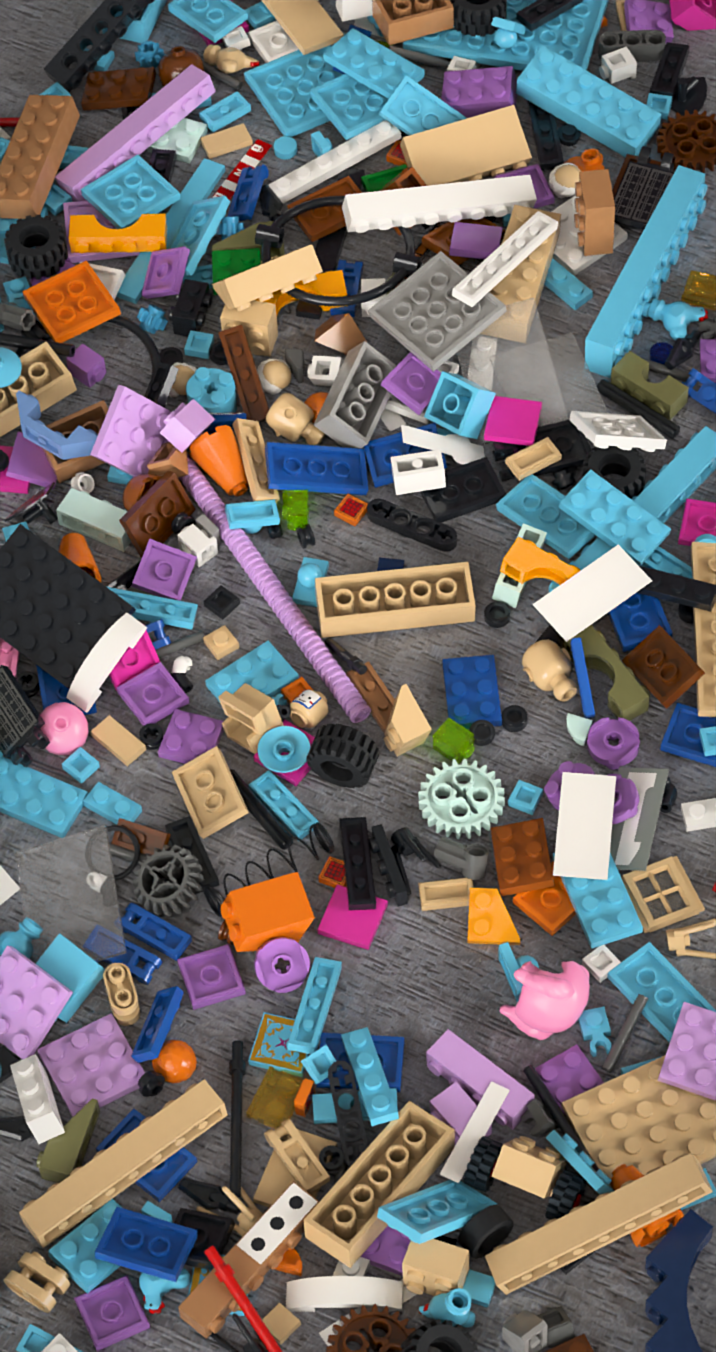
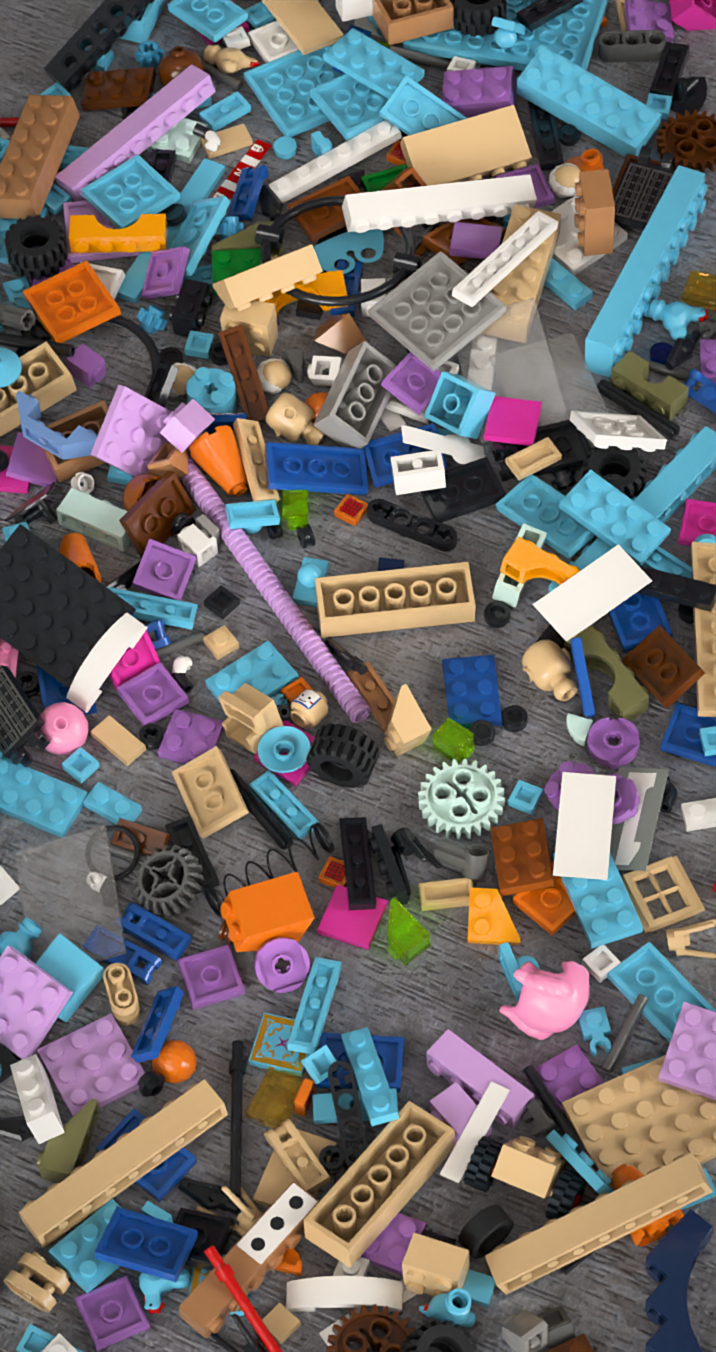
medium azure plate [377,1180,497,1244] -> none
white brick [599,47,637,84] -> none
none -> black tile [162,204,187,226]
none -> arm [192,123,221,152]
none -> medium azure piece [313,229,384,274]
none -> clear neon green slope [387,897,431,966]

